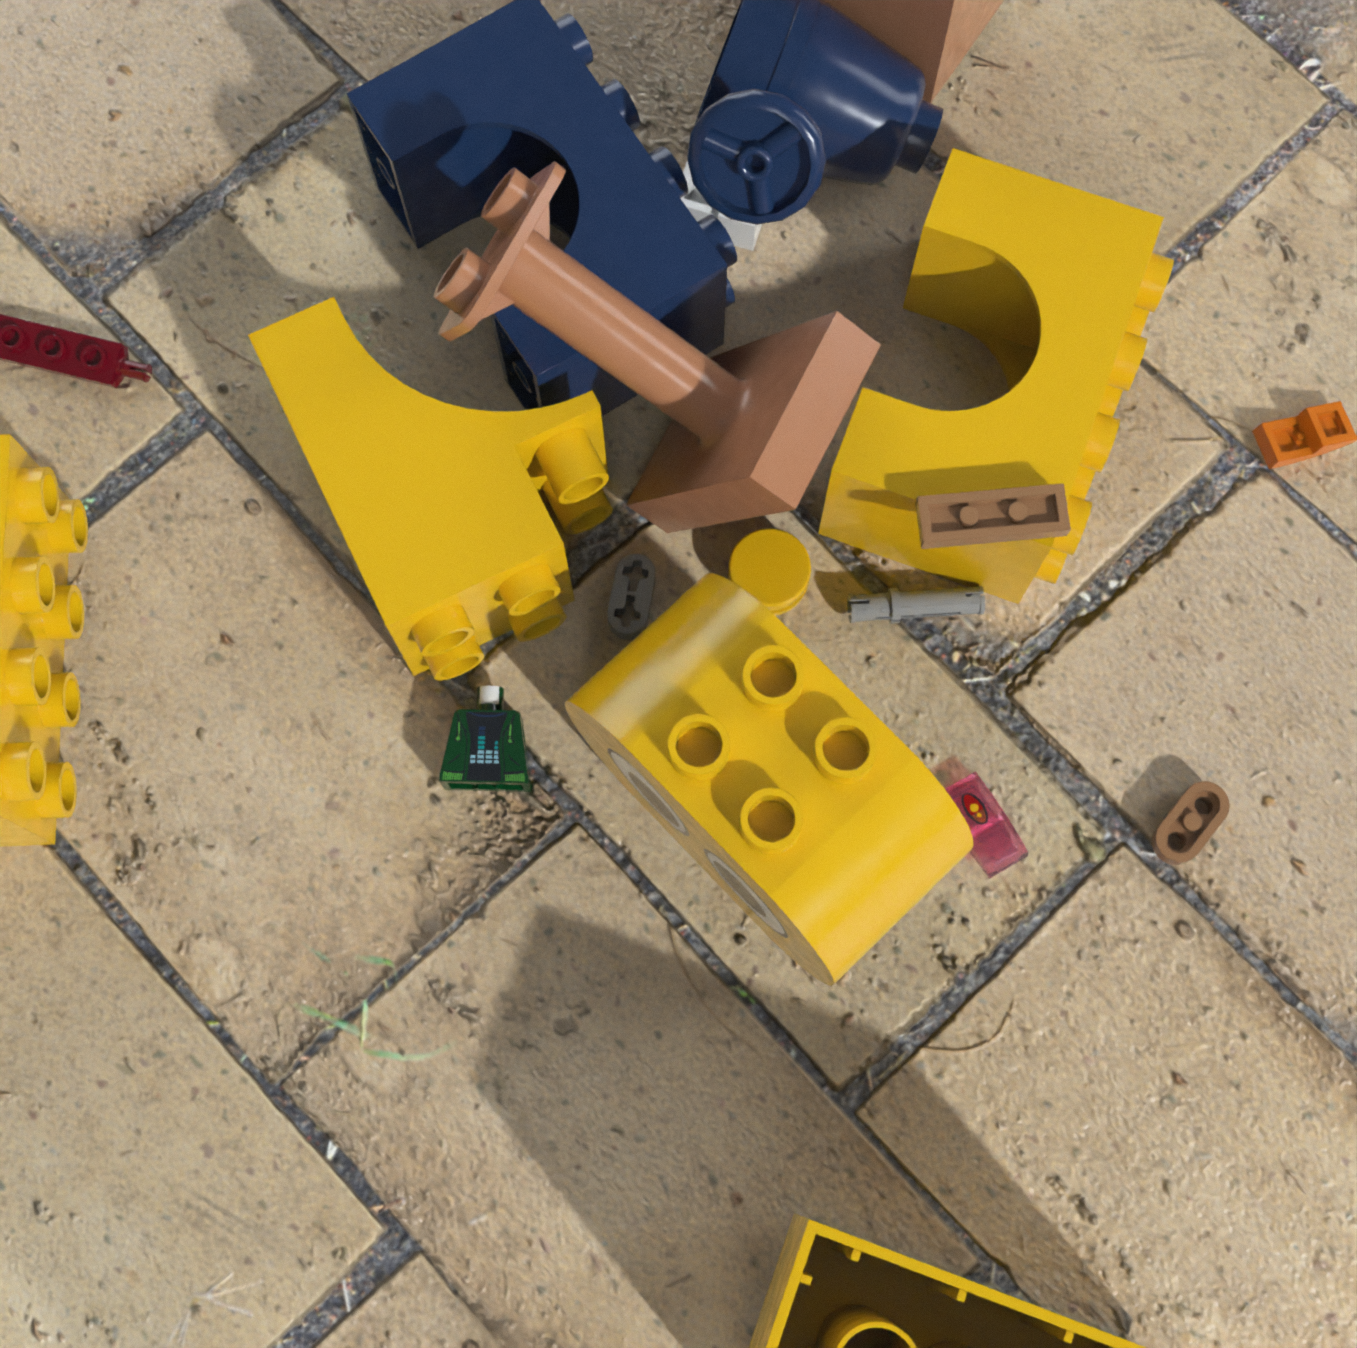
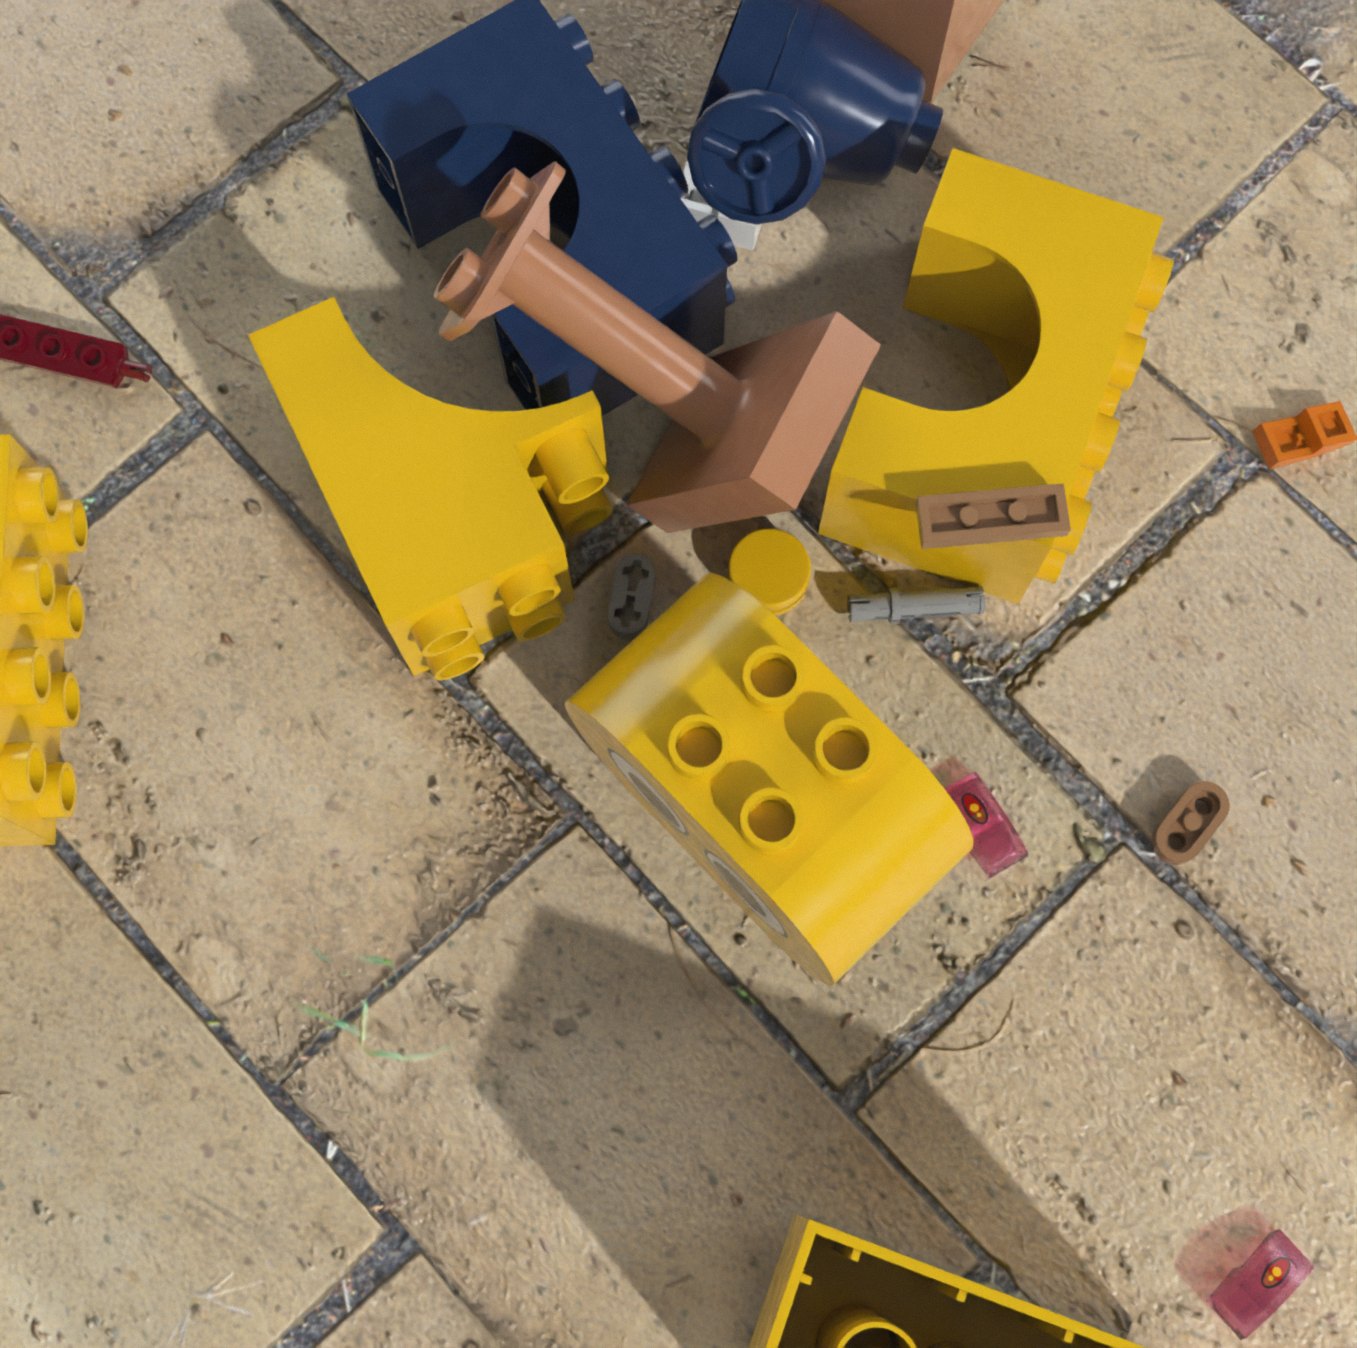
torso [439,685,532,792] -> none
none -> clear pink slope [1206,1229,1315,1340]

